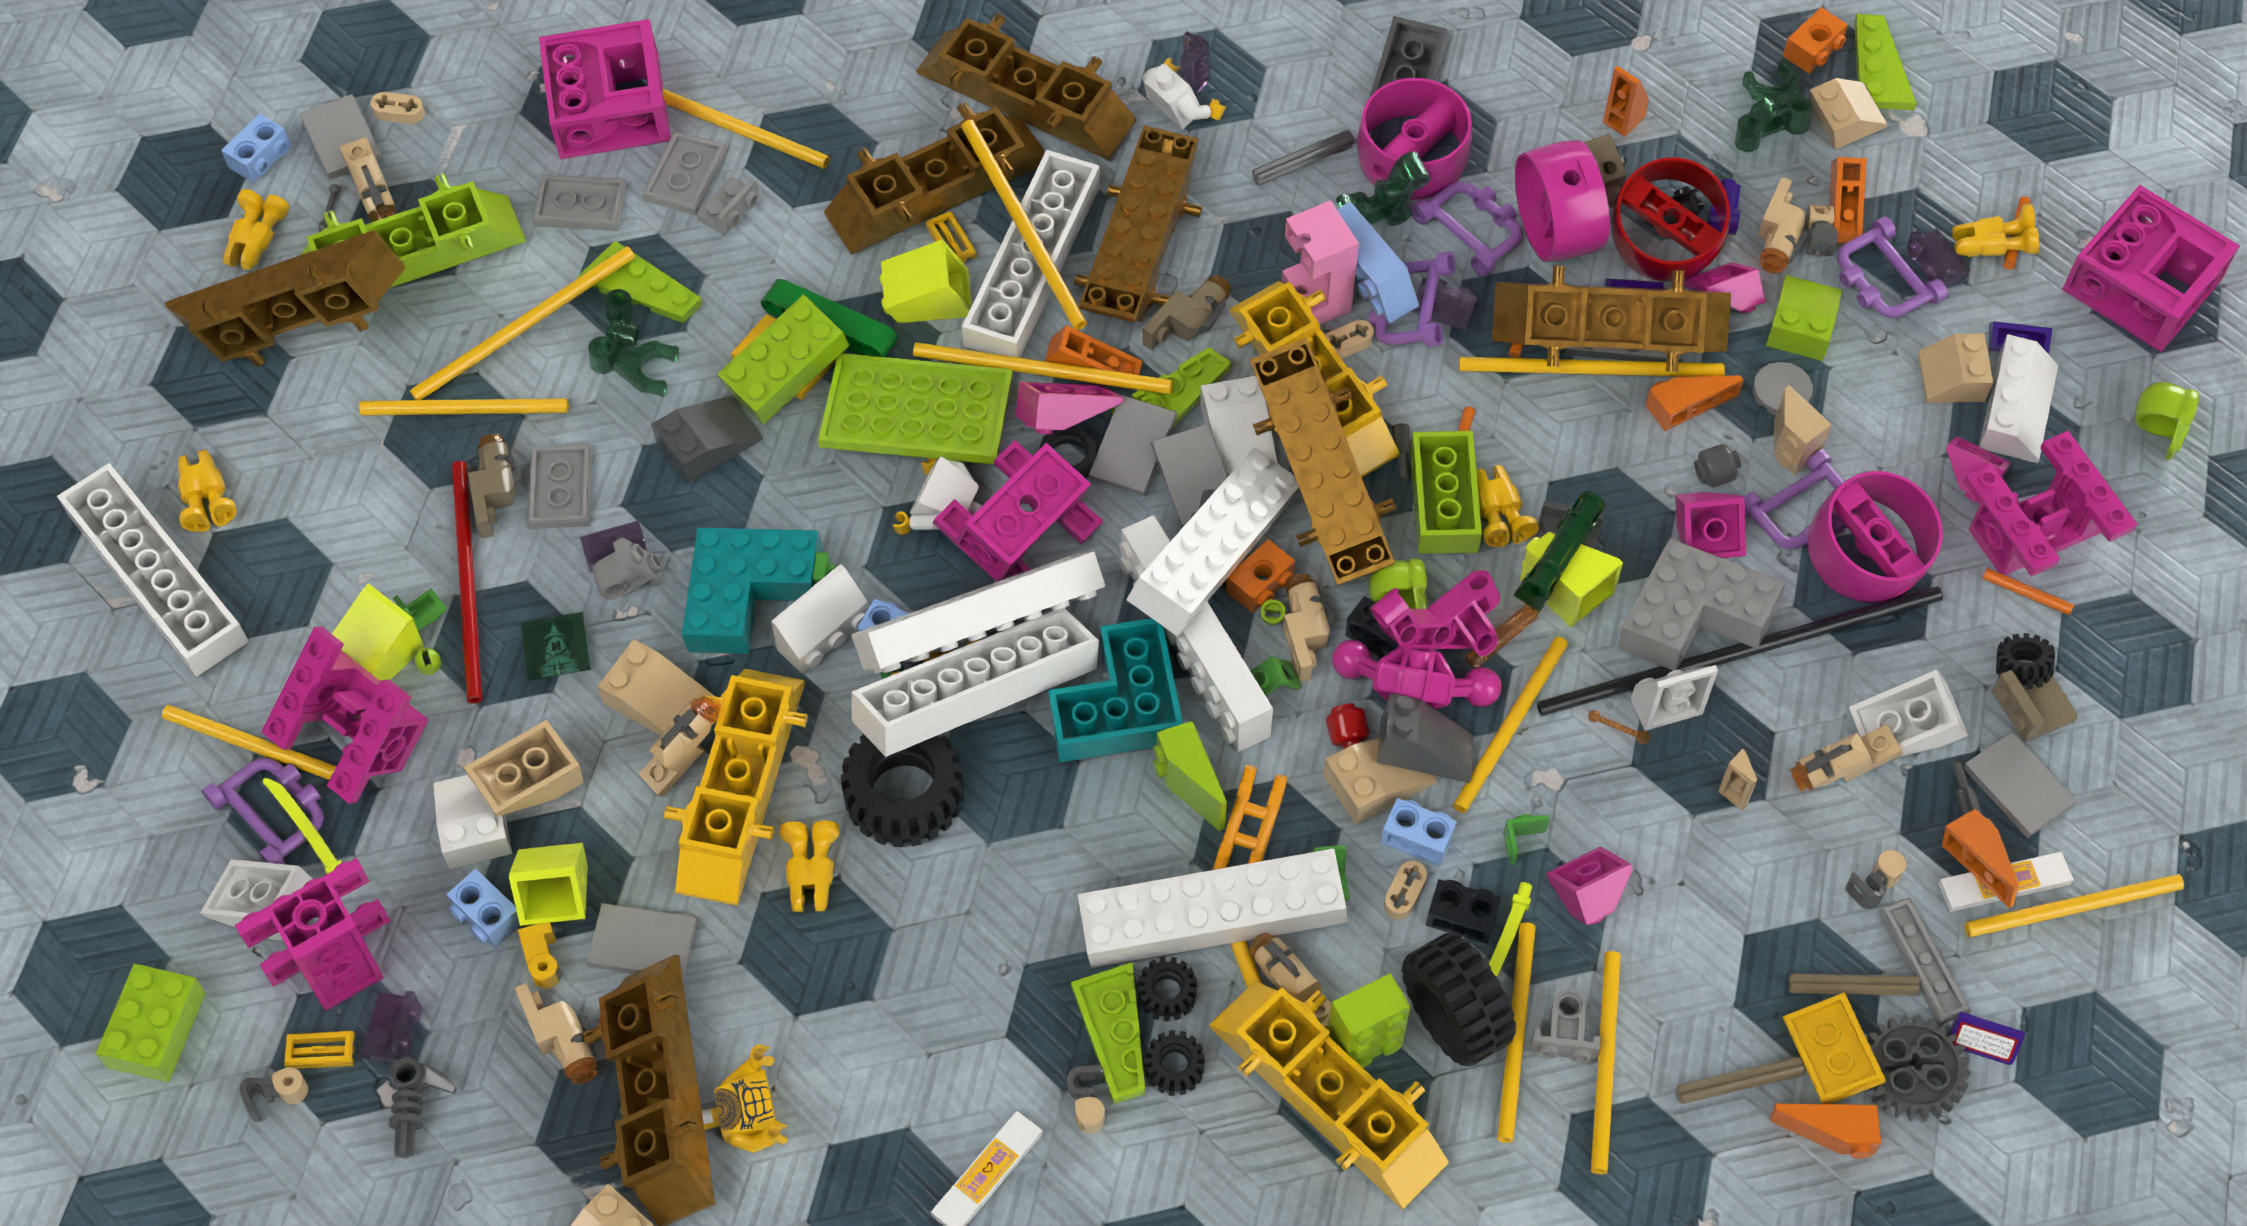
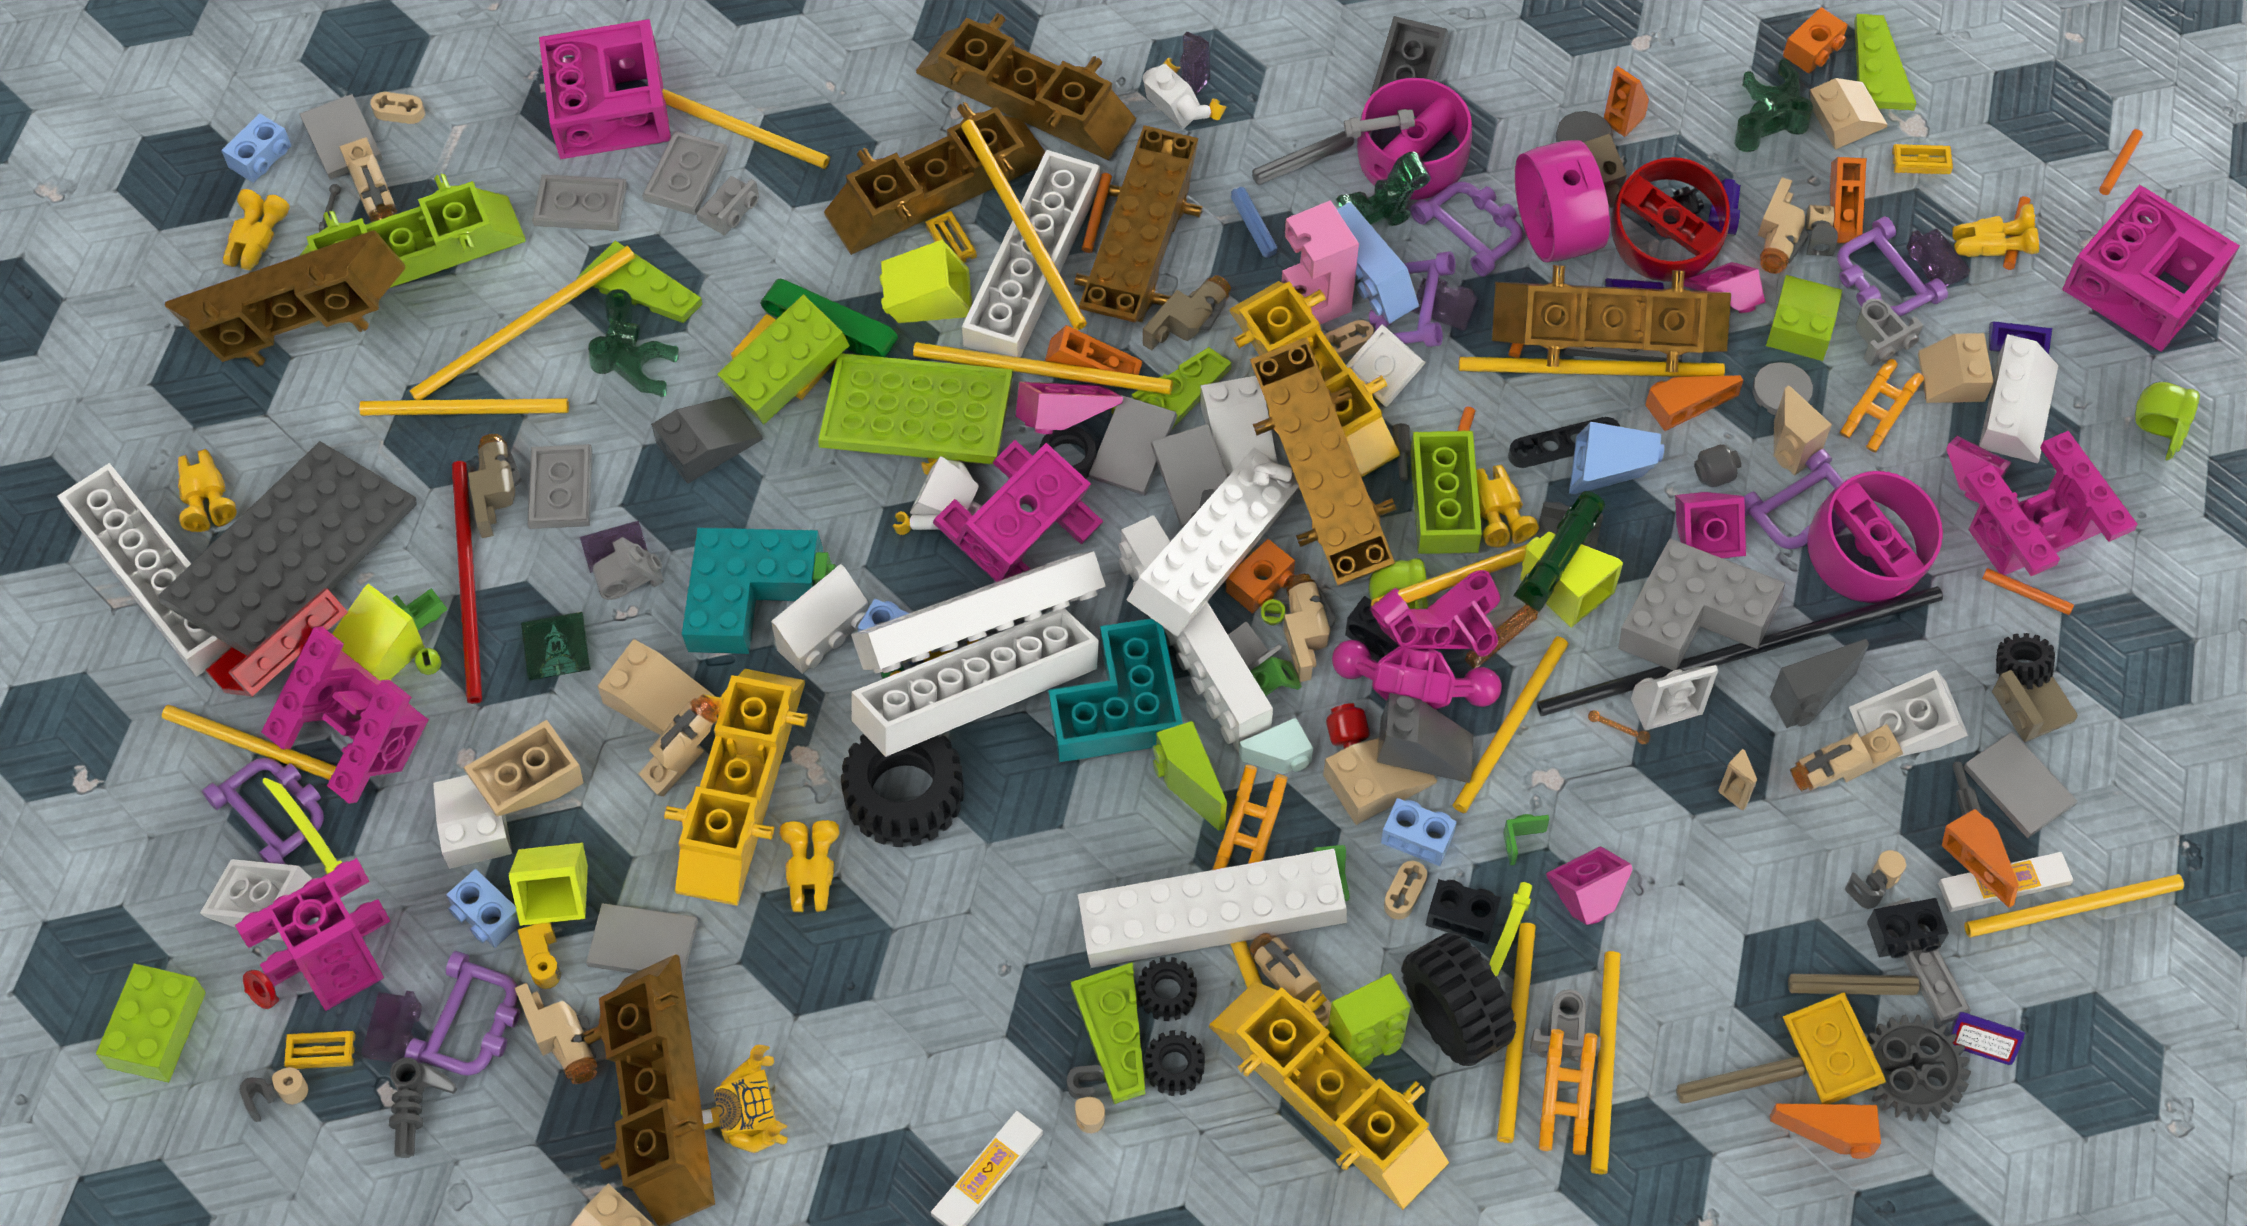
none -> dark grey plate [158,441,417,656]
none -> panel [205,588,348,697]
none -> red piece [243,970,279,1009]
none -> medium lavender bar [404,950,521,1076]
none -> orange bar [1082,173,1112,253]
none -> light grey bracket [1228,622,1282,670]
none -> medium blue axle [1231,187,1277,258]
none -> light aqua slope [1239,718,1313,774]
none -> white arm [1252,462,1292,486]
none -> light grey bar [1344,109,1415,138]
none -> white tile [1346,324,1426,407]
none -> yellow piece [1371,544,1527,606]
none -> black beam [1508,417,1620,468]
none -> light orange piece [1539,1029,1598,1155]
none -> dark grey tile [1556,111,1613,142]
none -> light blue slope [1569,422,1664,494]
none -> dark grey slope [1770,639,1869,728]
none -> light orange piece [1839,359,1924,453]
none -> light grey pin [1856,299,1923,366]
none -> black brick [1867,898,1949,958]
none -> yellow tile [1892,144,1953,174]
none -> orange bar [2099,129,2143,195]

